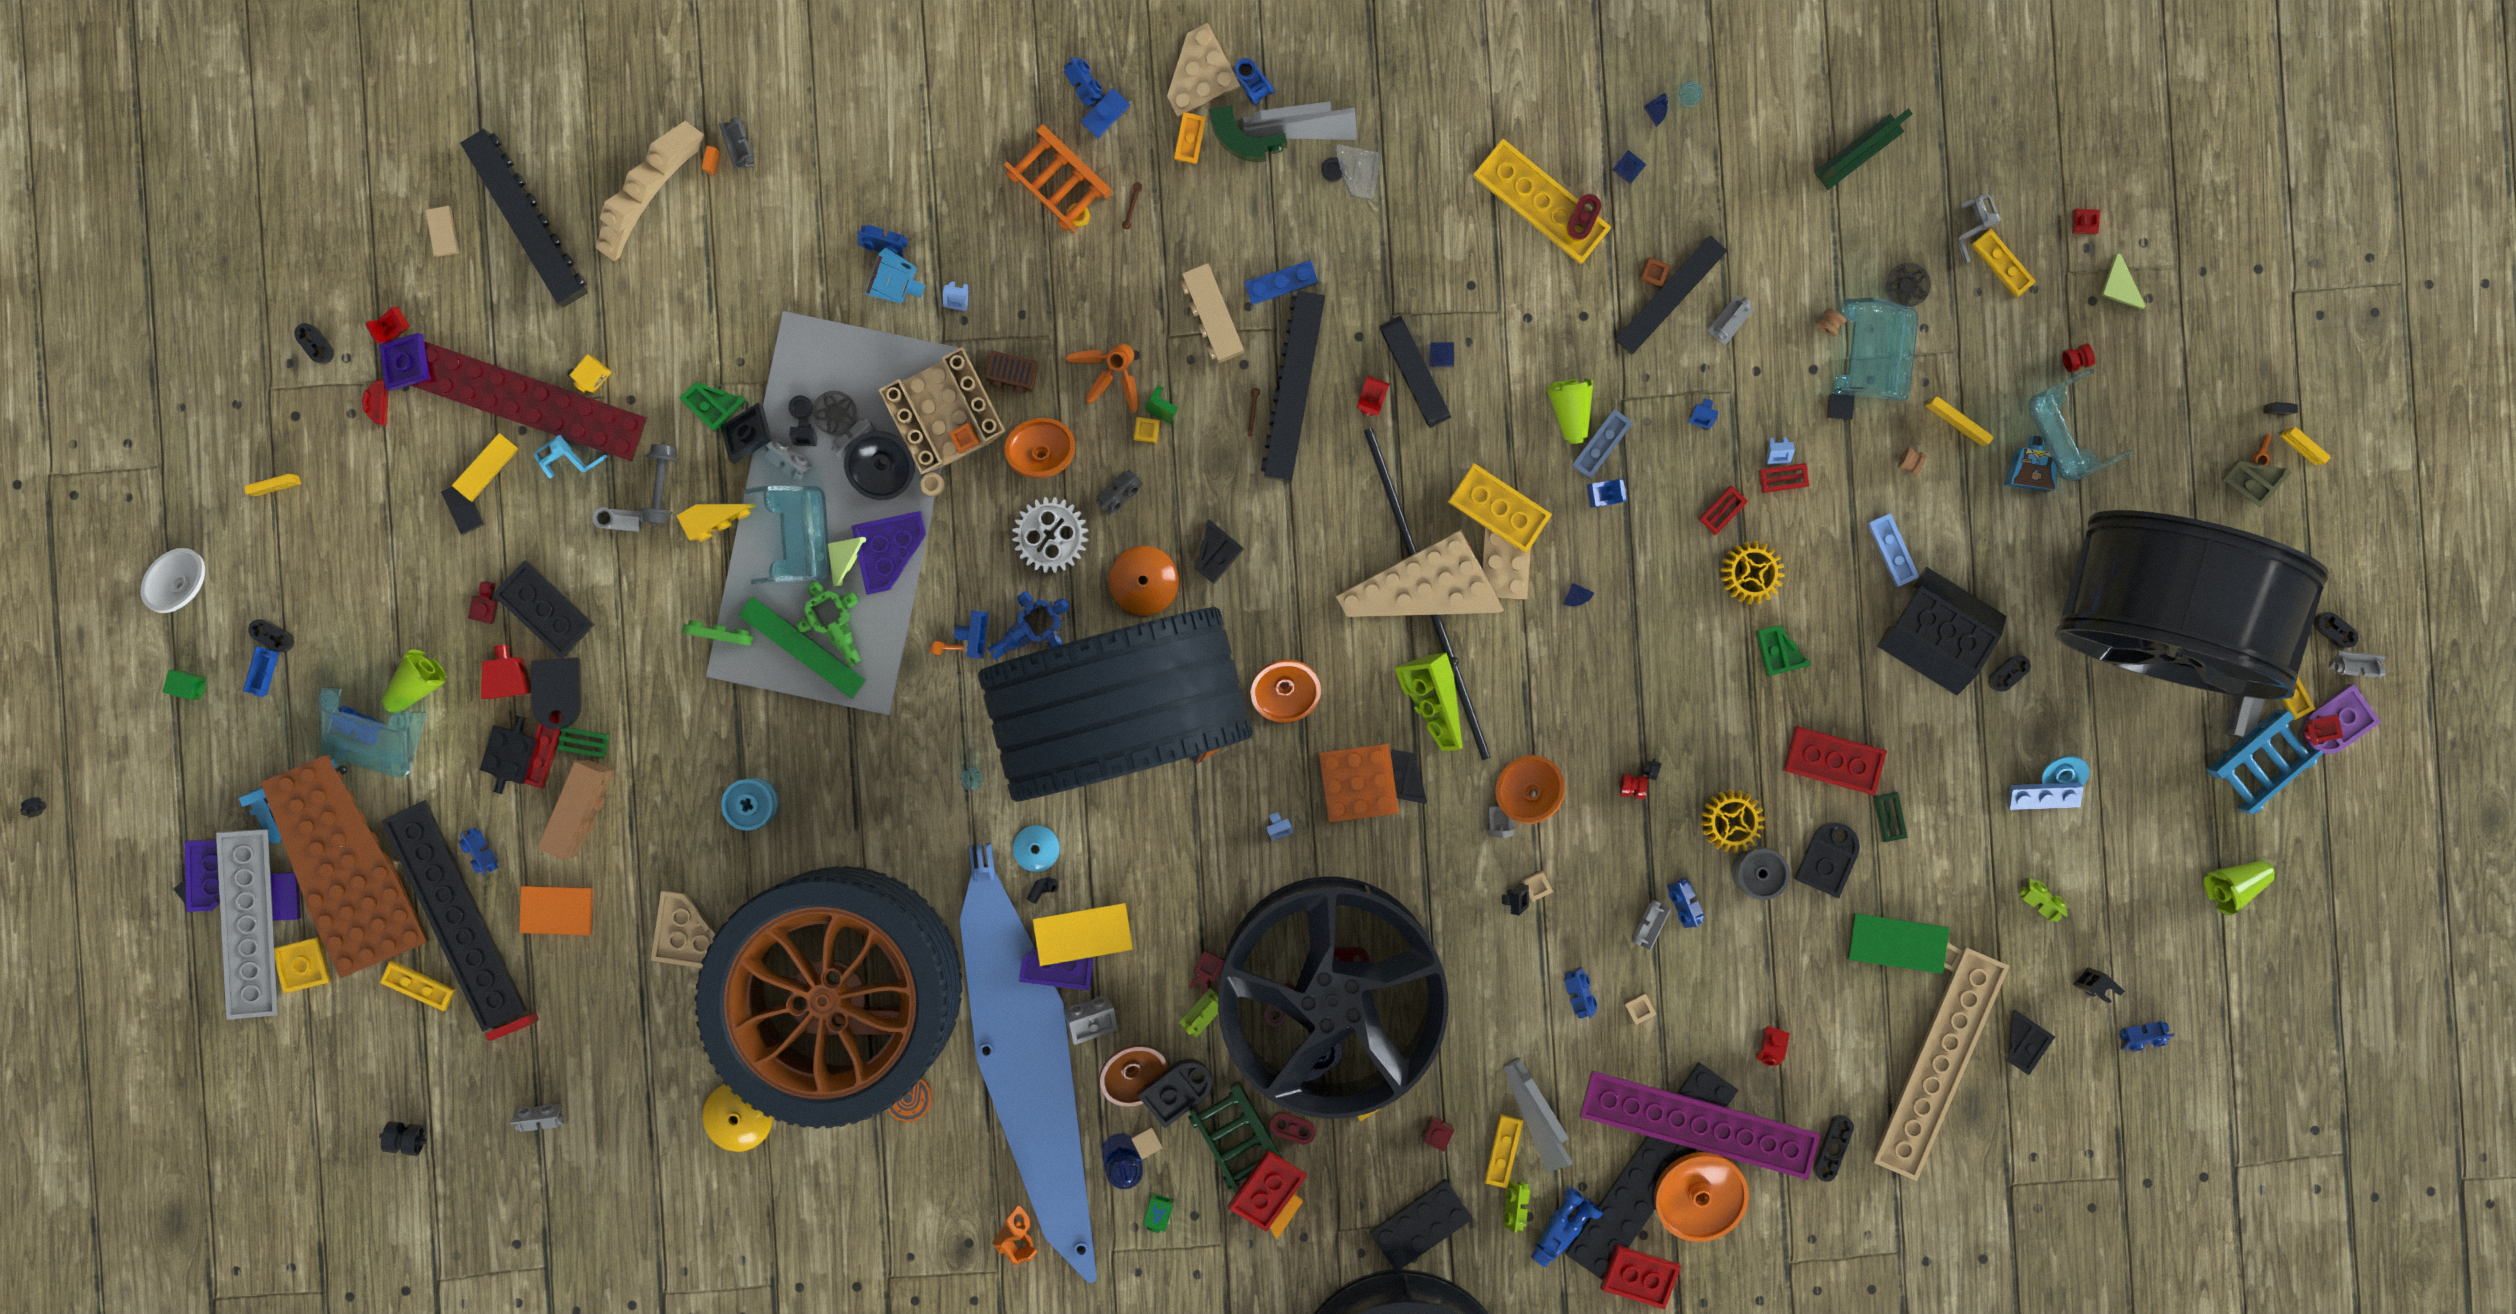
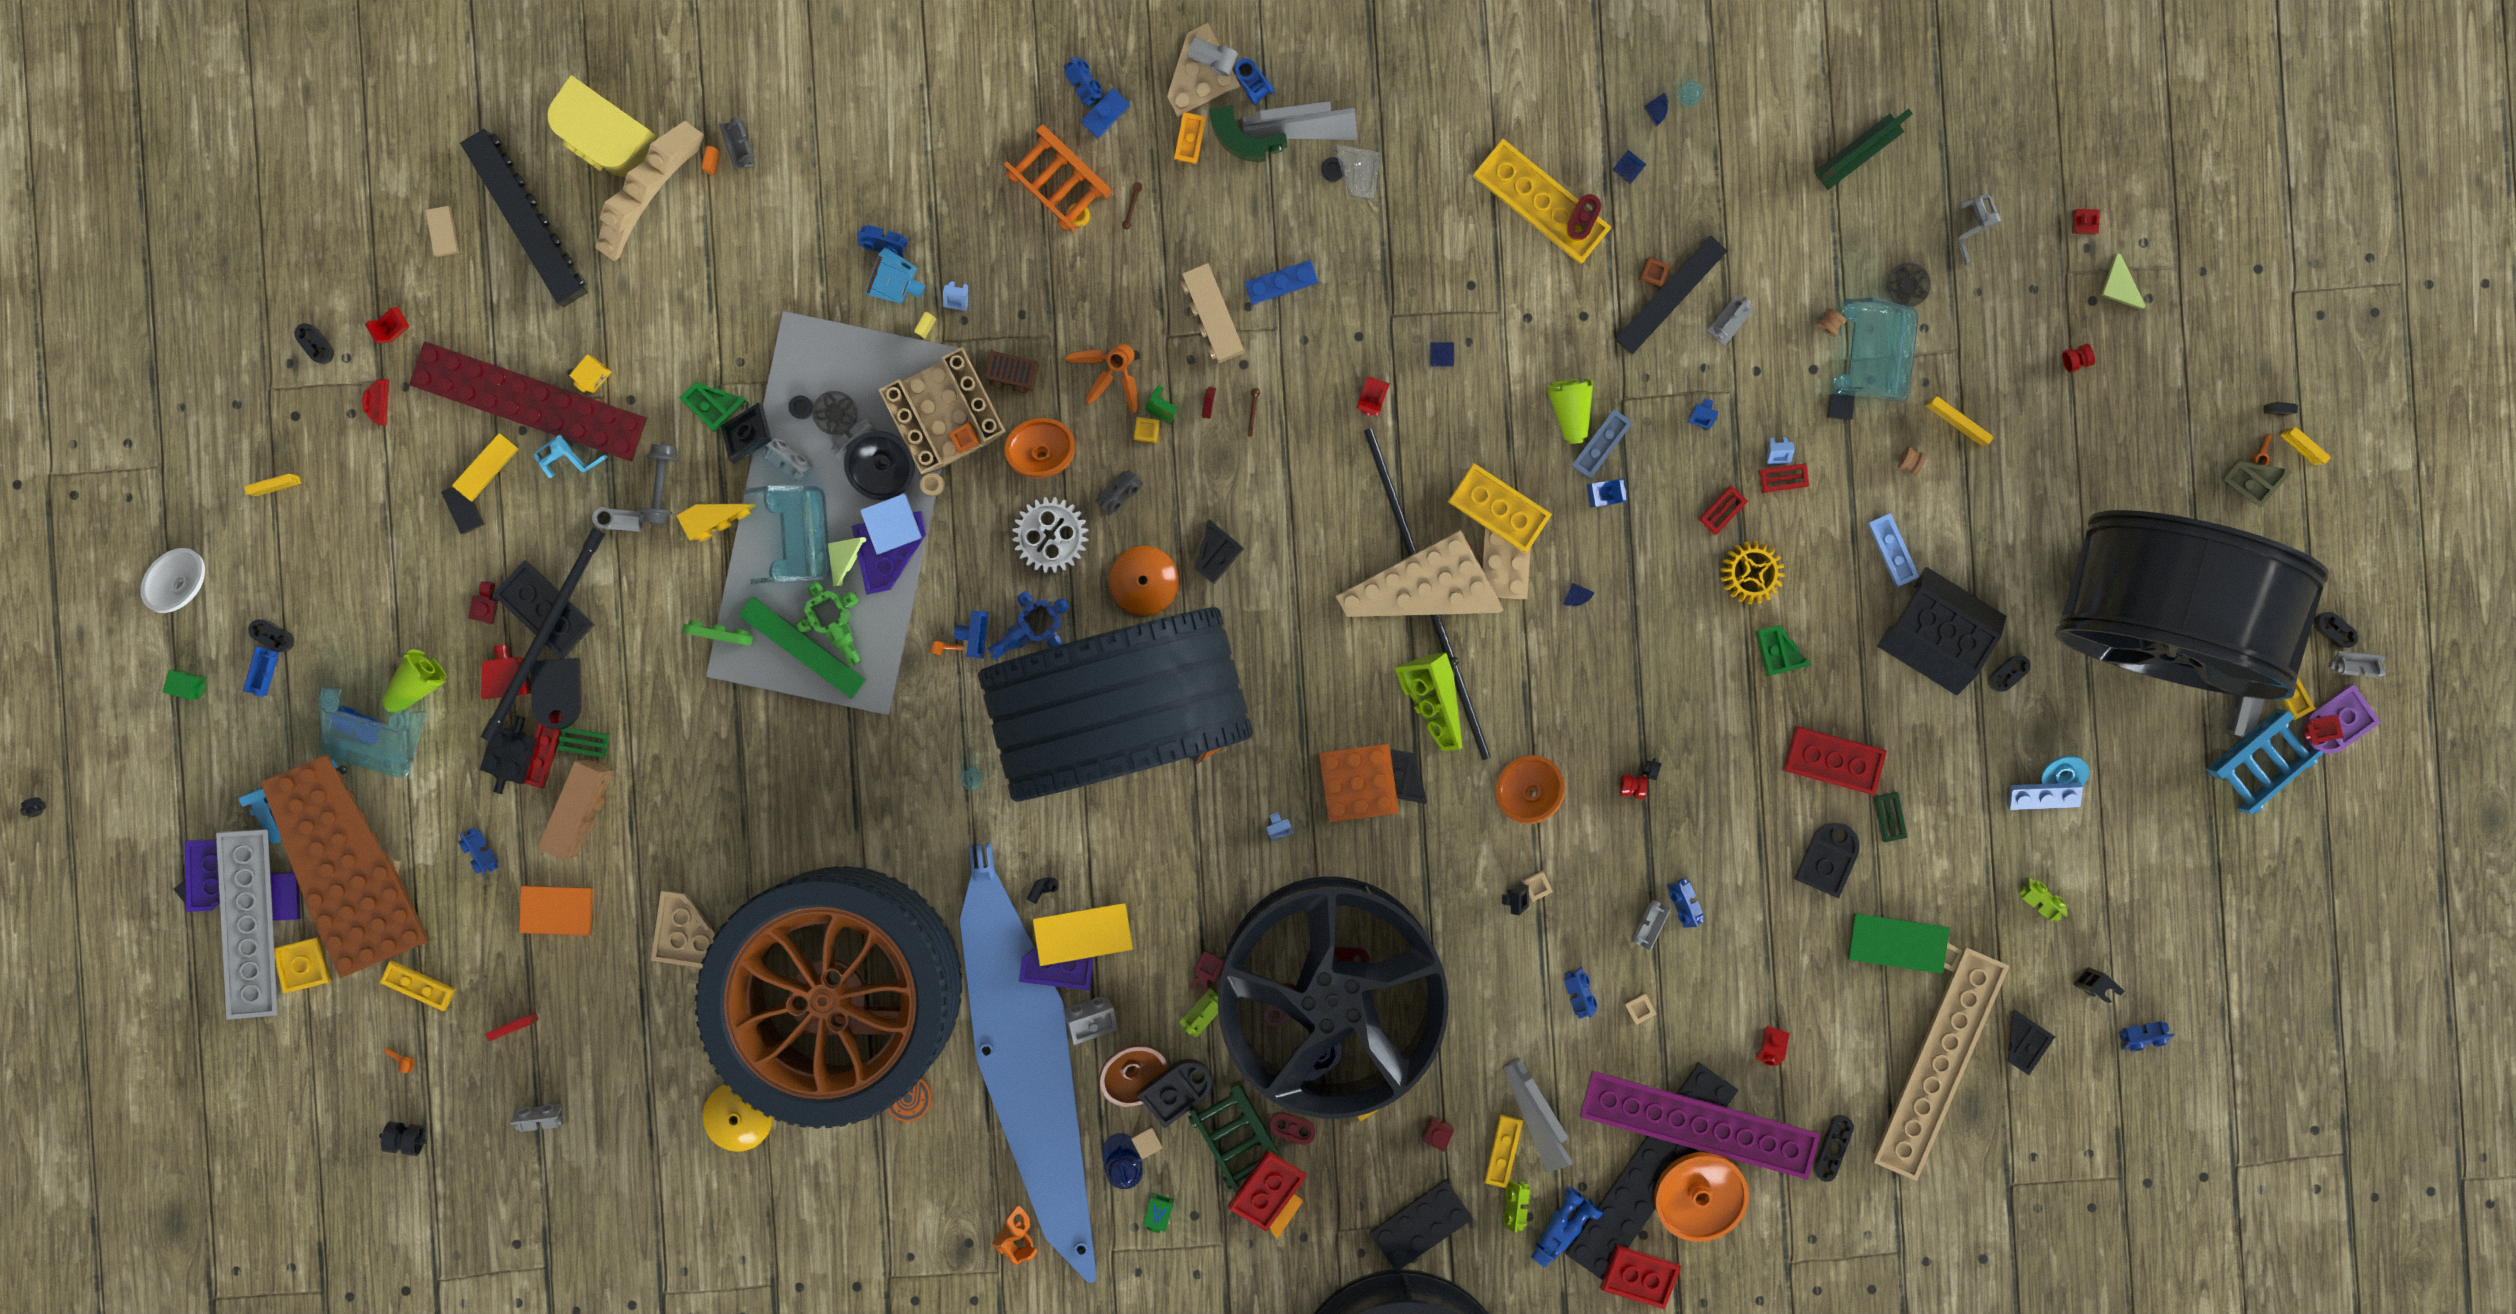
dark purple tile [379,333,430,391] -> none
black plate [381,800,527,1032] -> none
medium azure wheel [721,777,780,831] -> none
black tile [789,418,818,446] -> none
medium azure dish [1013,825,1060,872] -> none
orange dish [1250,660,1321,723] -> none
black brick [1260,291,1325,482] -> none
black beam [1379,315,1451,428] -> none
light grey tile [1487,806,1515,838] -> none
yellow gear [1700,789,1765,853] -> none
dark grey wheel [1731,846,1790,900] -> none
yellow tile [1971,228,2036,298] -> none
torso [2004,436,2056,492] -> none
clear light blue windscreen [2028,368,2133,481] -> none
lime cone [2203,860,2275,915] -> none
none -> orange hand [384,1047,415,1073]
none -> black piece [480,527,605,743]
none -> light yellow brick [548,75,658,177]
none -> light blue tile [860,494,922,555]
none -> light yellow tile [914,312,936,339]
none -> light grey piece [1187,37,1238,77]
none -> dark red tile [1201,387,1216,419]

